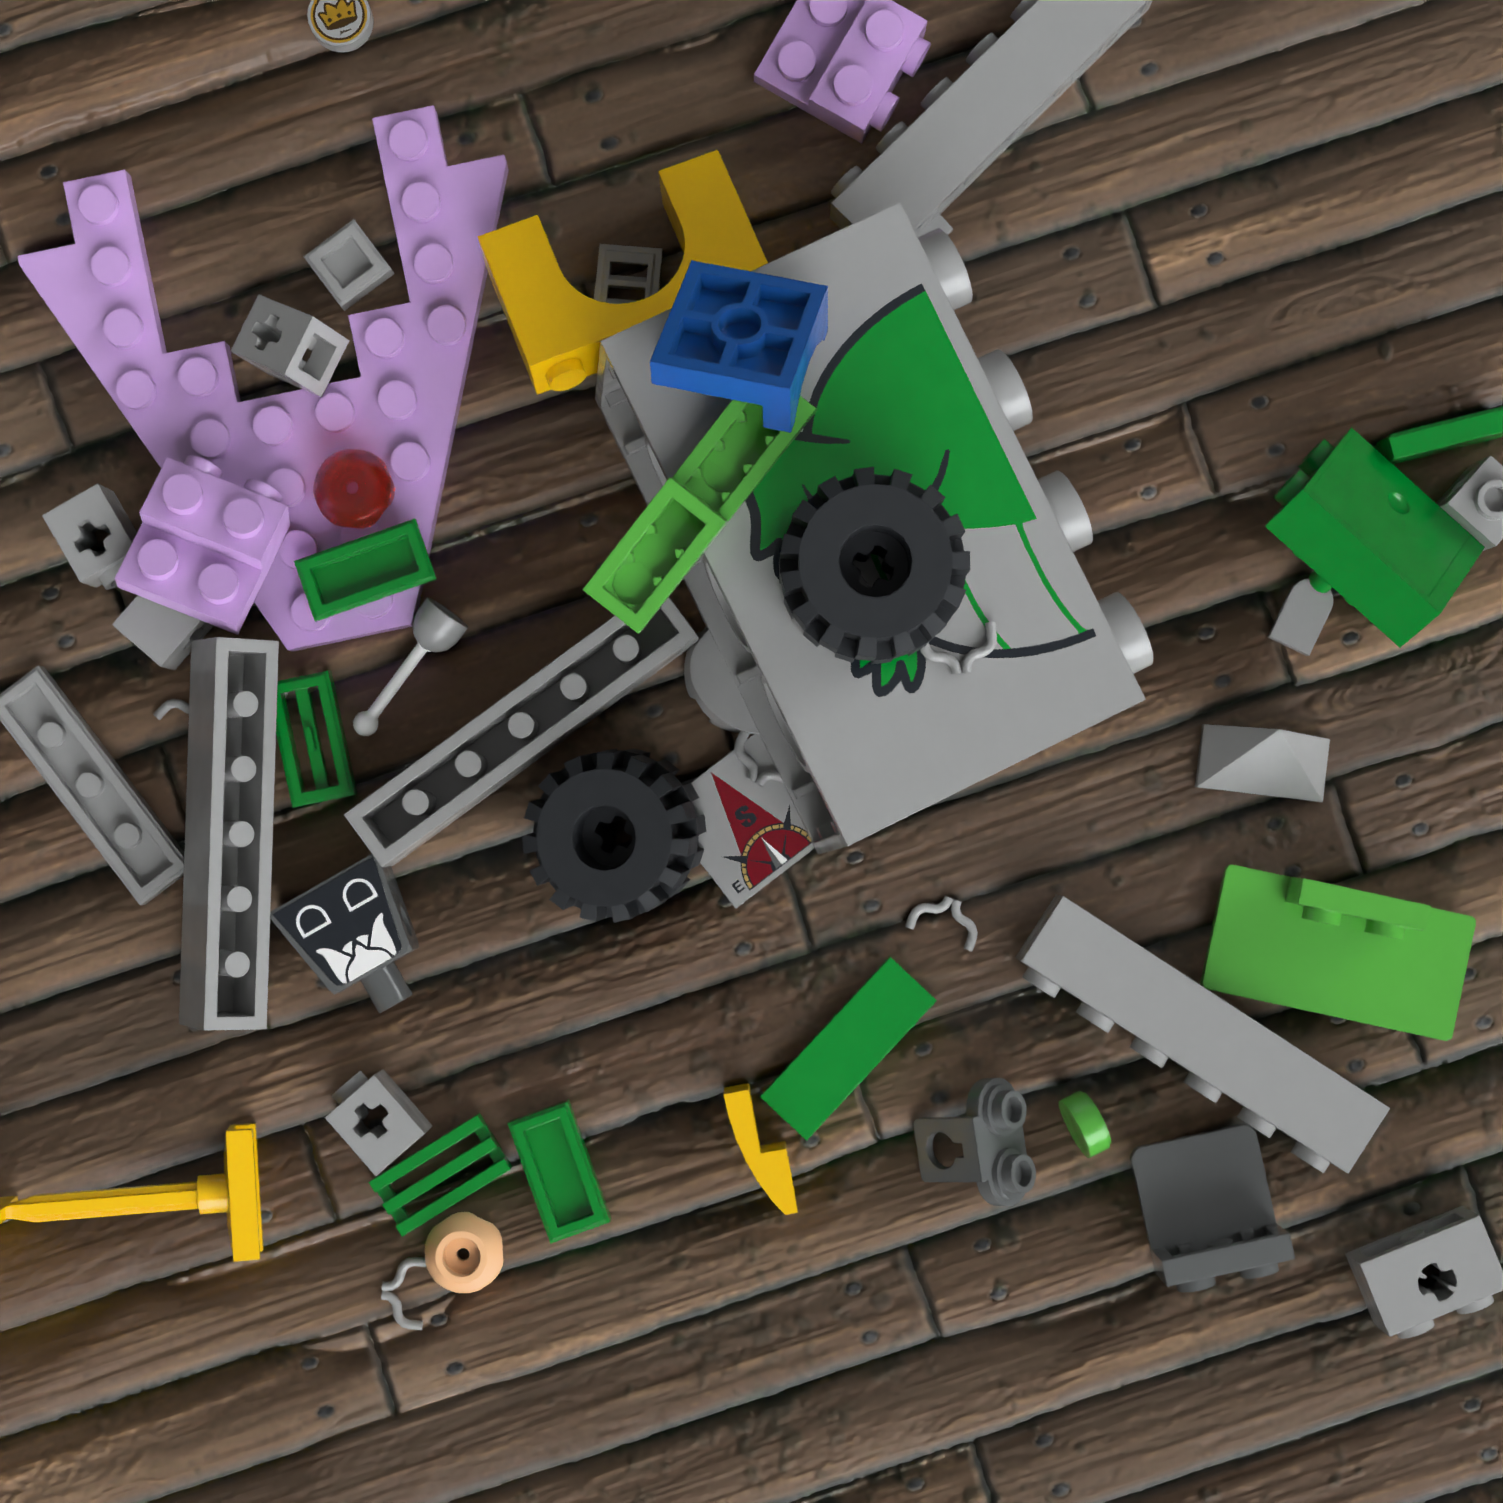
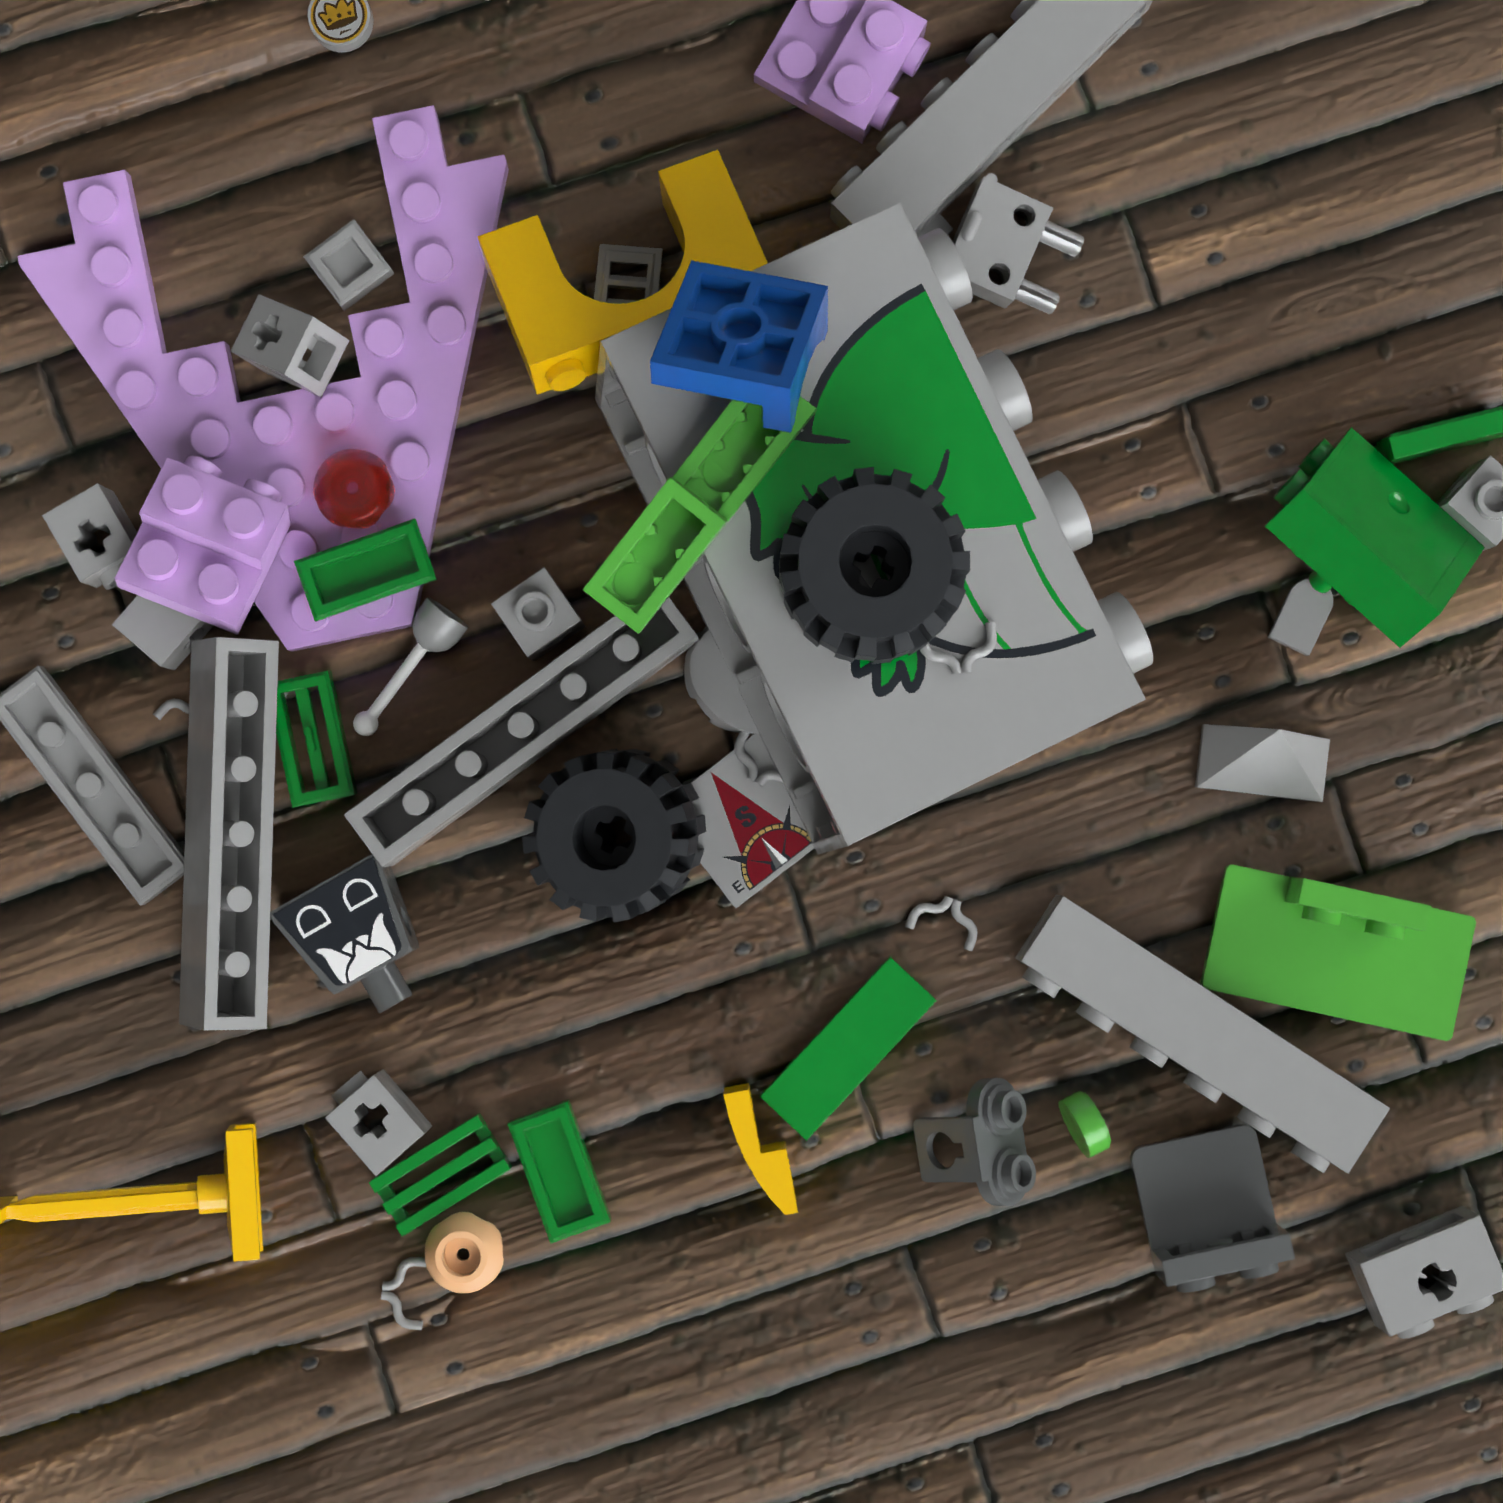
none -> light grey brick [491,567,586,662]
none -> light grey piece [952,173,1084,314]

